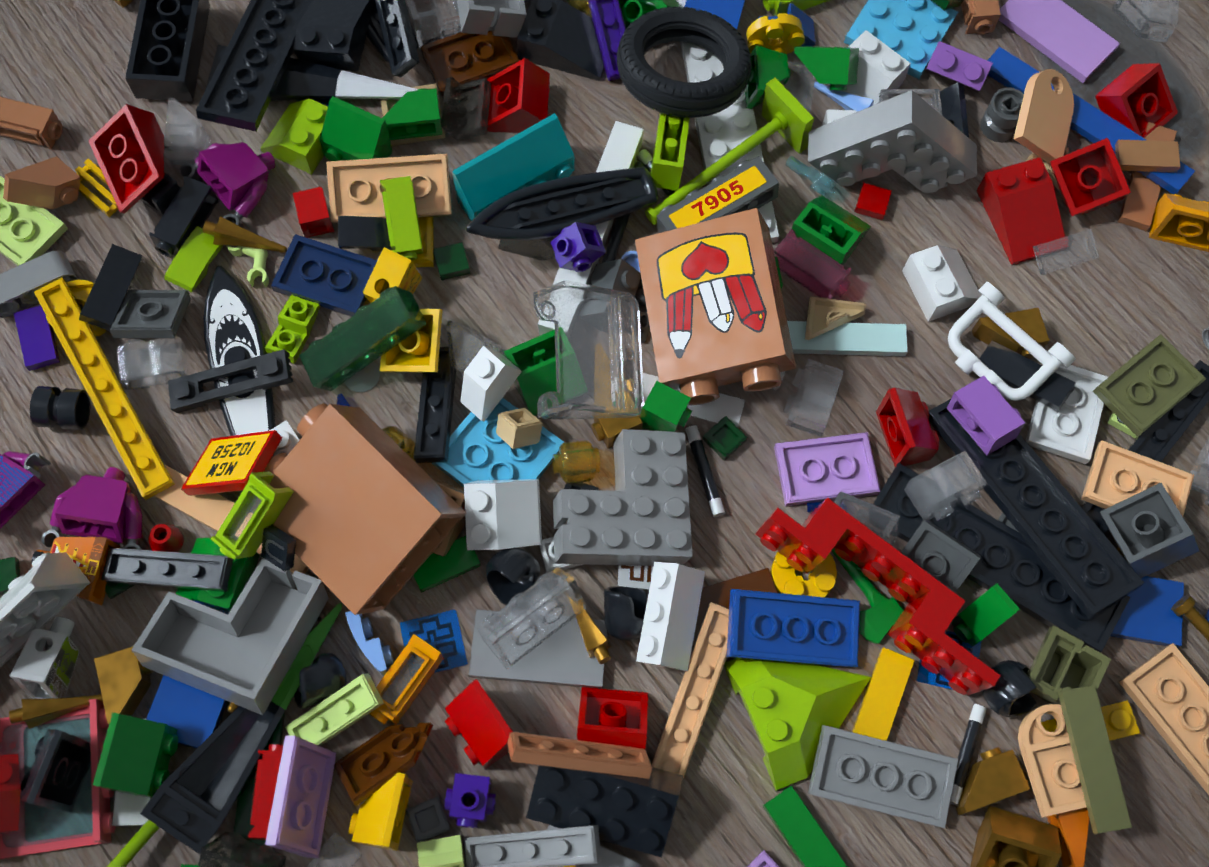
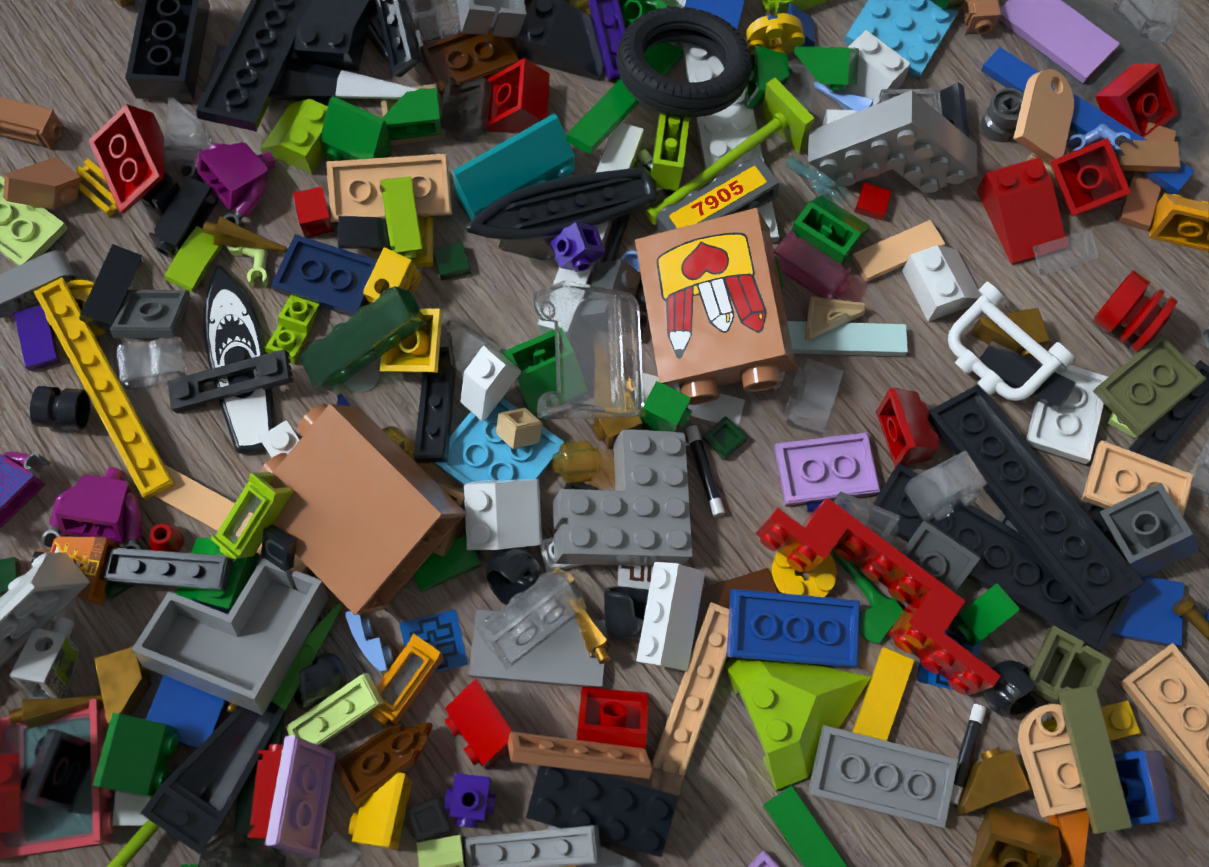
tile [181,430,282,496] -> none
medium lavender brick [926,41,993,91] -> none
medium lavender brick [947,376,1025,455] -> none
none -> green tile [566,42,684,155]
none -> light nougat tile [851,220,945,282]
none -> medium blue arm [1068,124,1134,155]
none -> red wheel [1092,269,1178,353]
none -> blue slope [1113,750,1176,826]

